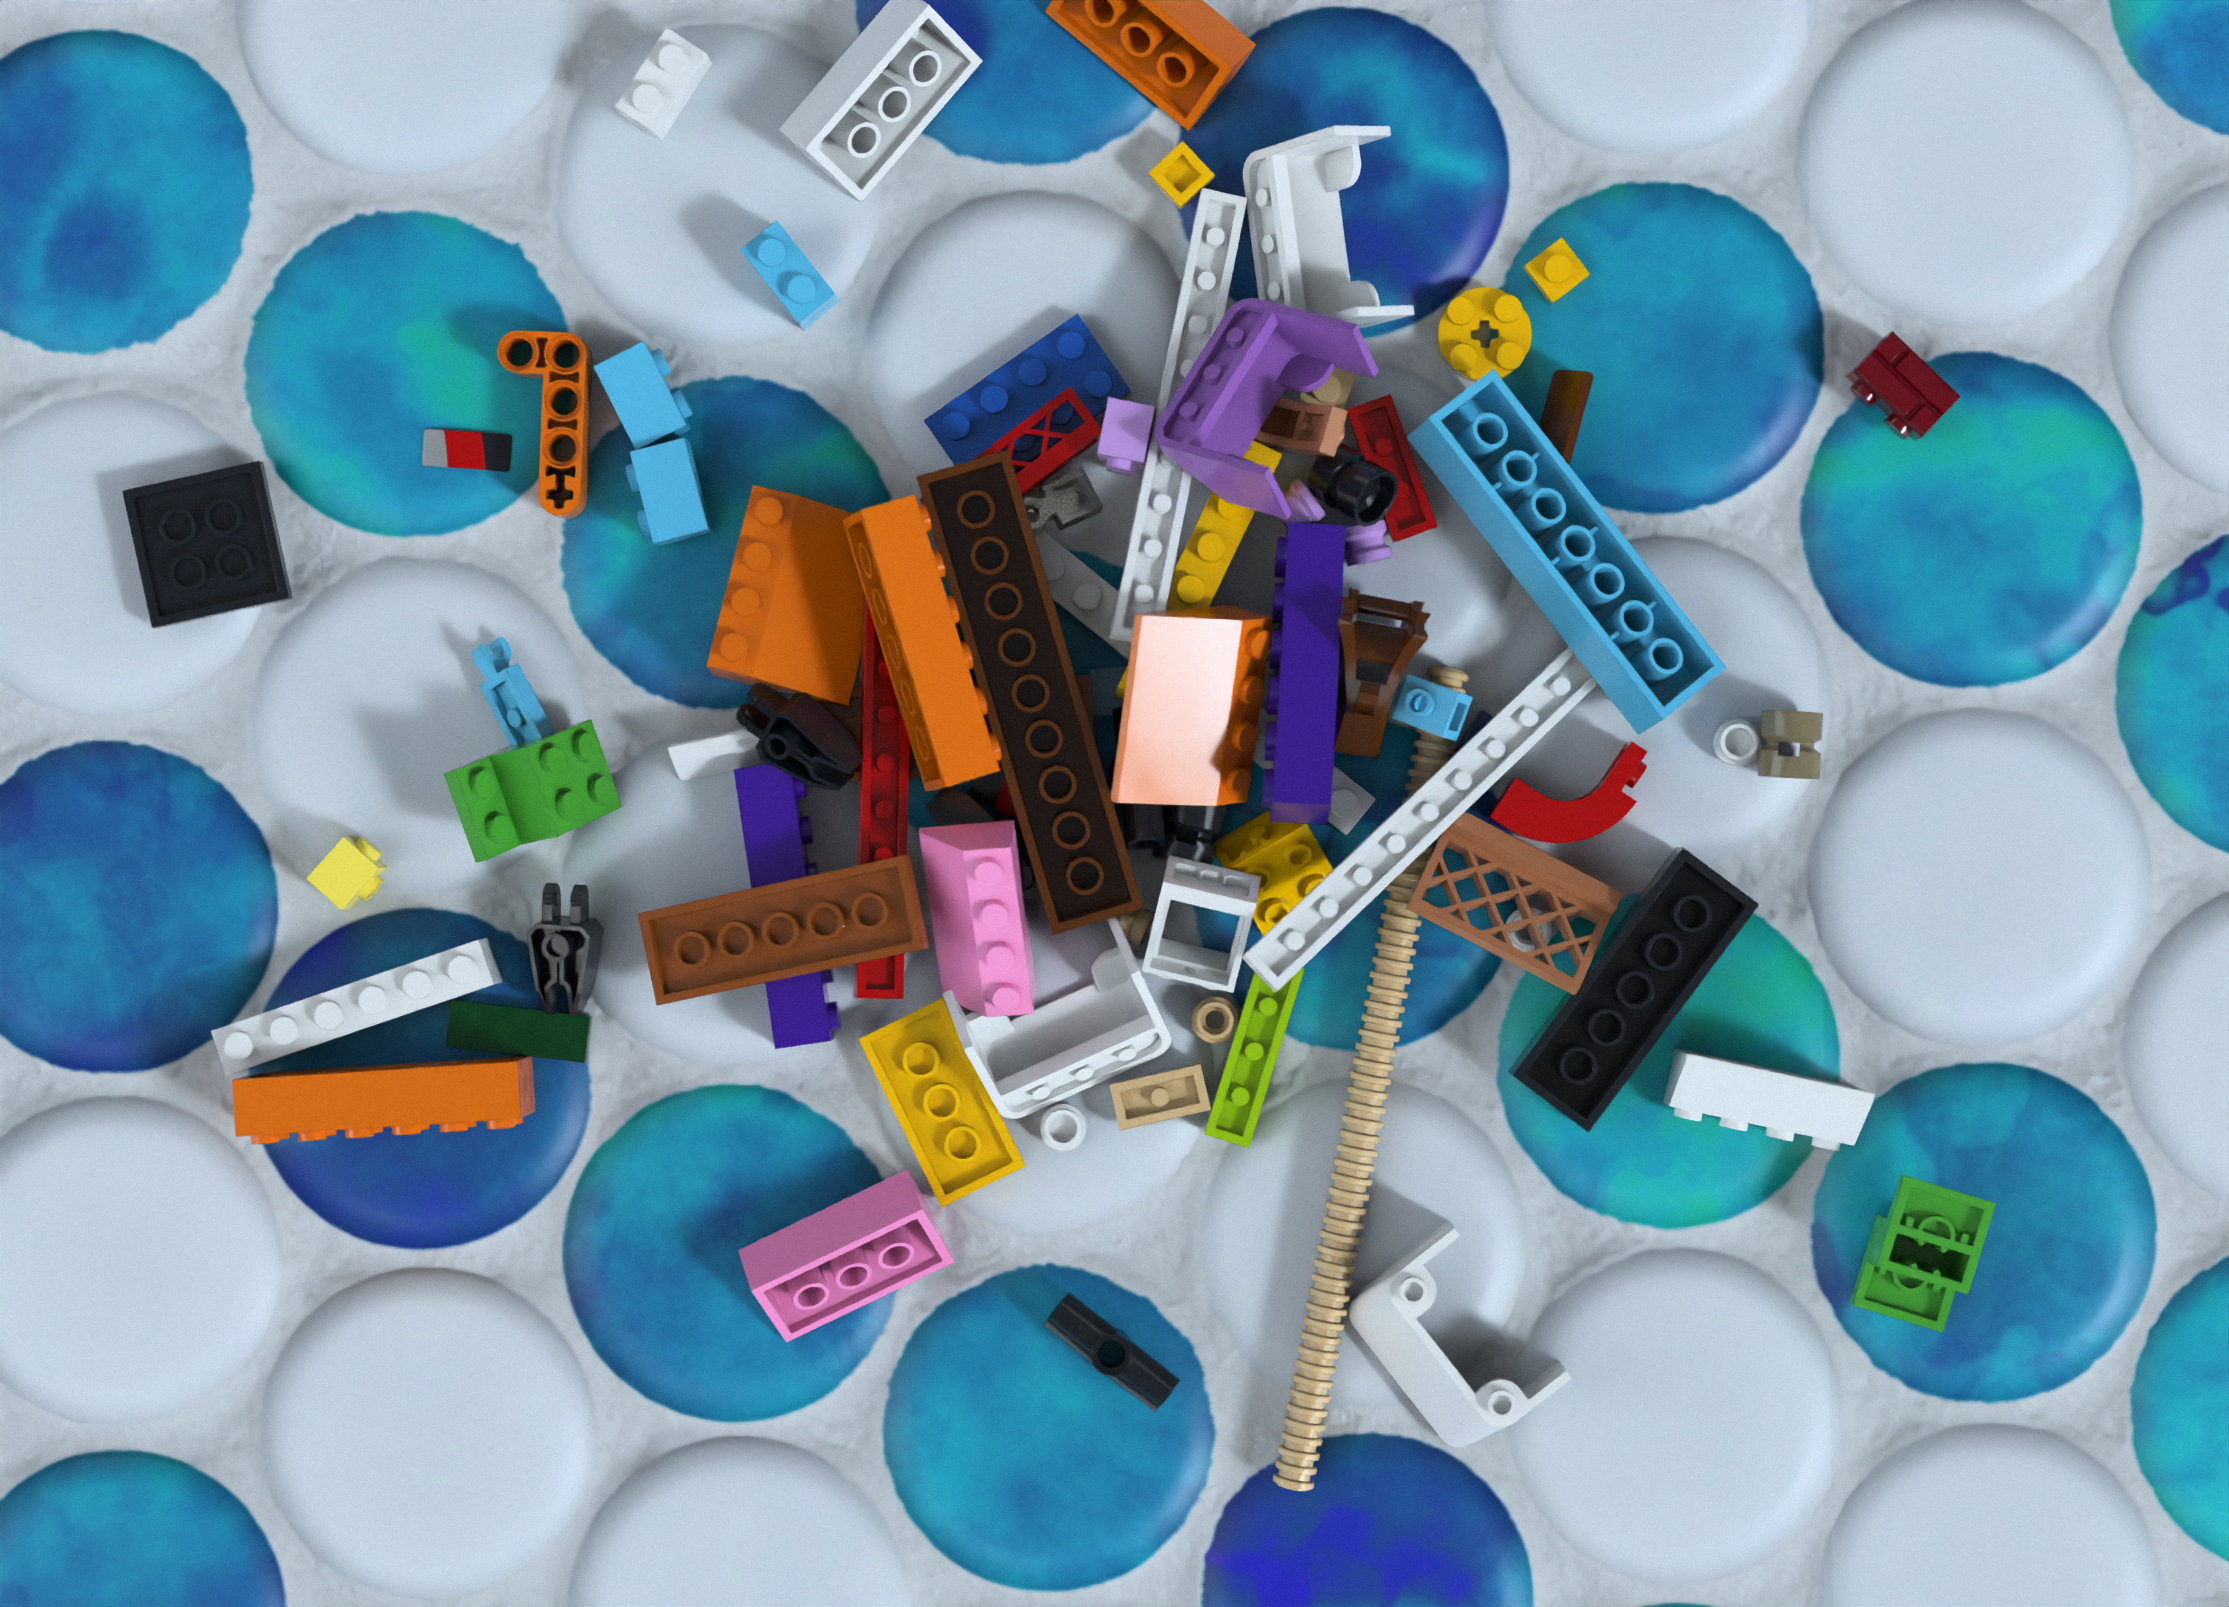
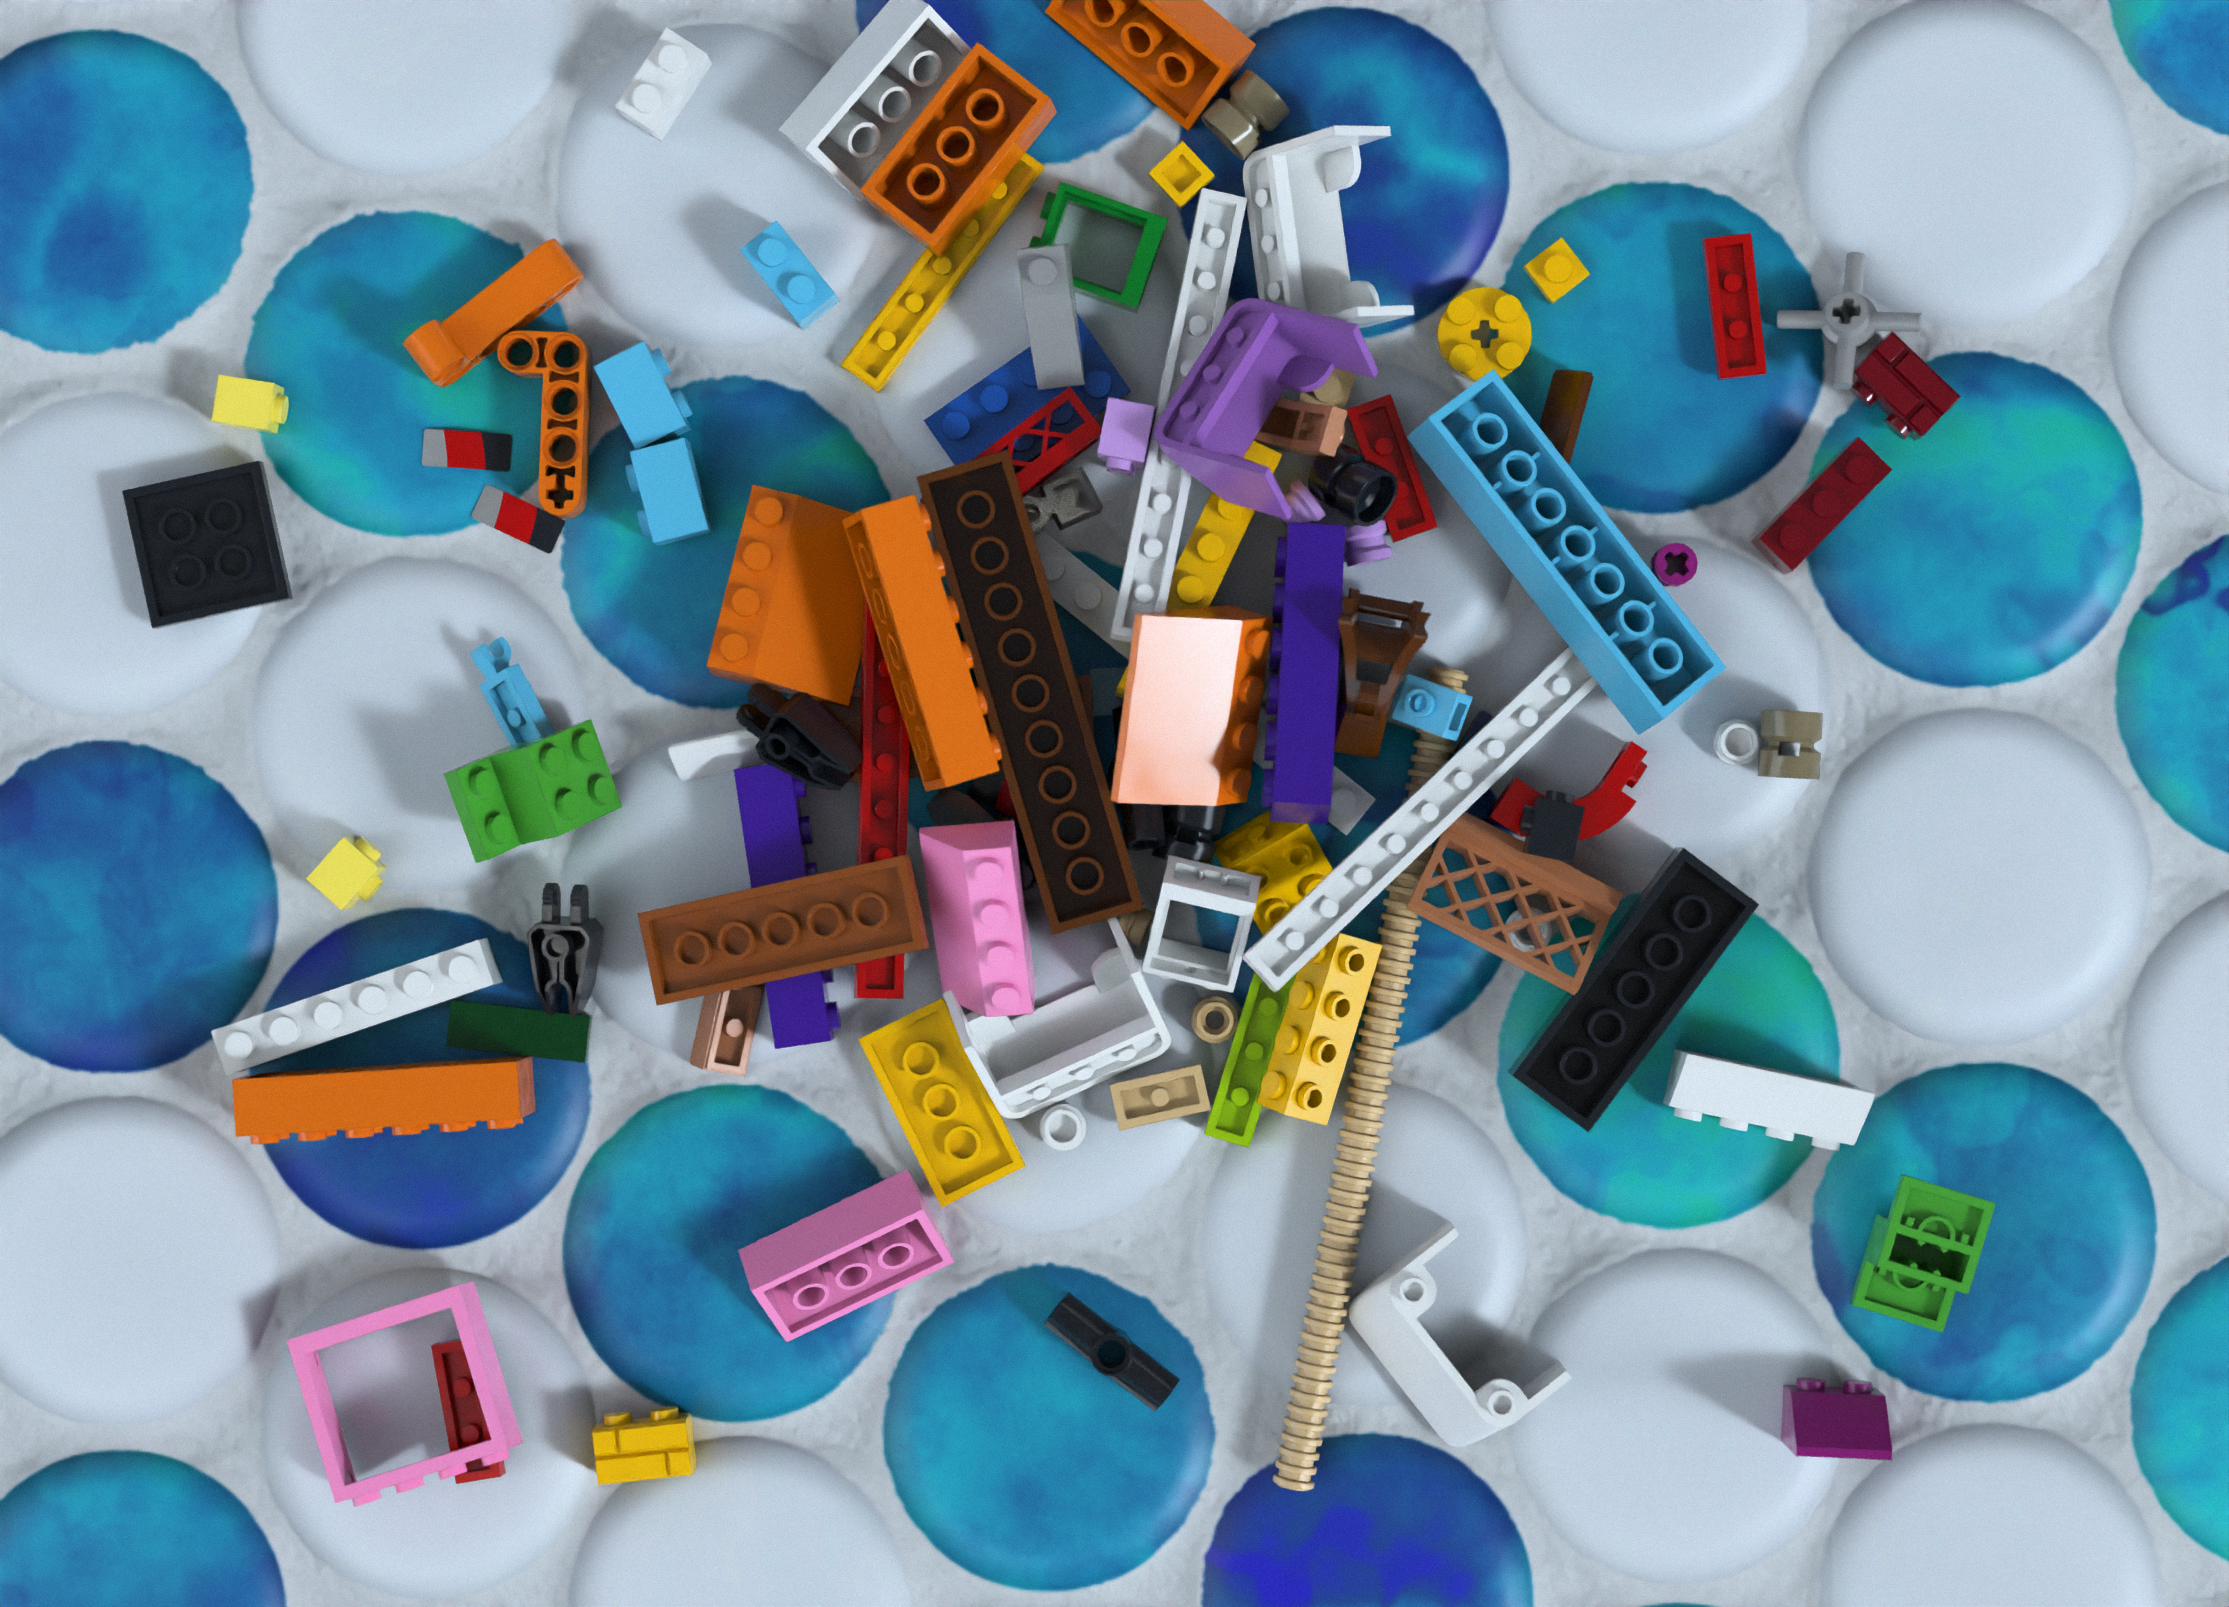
none -> light yellow brick [211,375,289,434]
none -> bright pink window [286,1281,523,1507]
none -> orange beam [403,238,584,388]
none -> red plate [431,1339,506,1484]
none -> sticker [471,485,565,553]
none -> yellow brick [592,1406,697,1485]
none -> nougat slope [690,984,764,1077]
none -> yellow tile [840,152,1045,393]
none -> orange brick [860,42,1057,259]
none -> light grey slope [1017,243,1085,390]
none -> green window [1029,182,1167,314]
none -> dark tan wheel [1201,69,1290,160]
none -> yellow brick [1257,932,1383,1125]
none -> black brick [1519,790,1585,863]
none -> magenta bush [1650,543,1698,587]
none -> red plate [1702,233,1767,381]
none -> dark red brick [1751,437,1892,574]
none -> light grey bar [1777,252,1922,390]
none -> magenta slope [1781,1378,1892,1460]

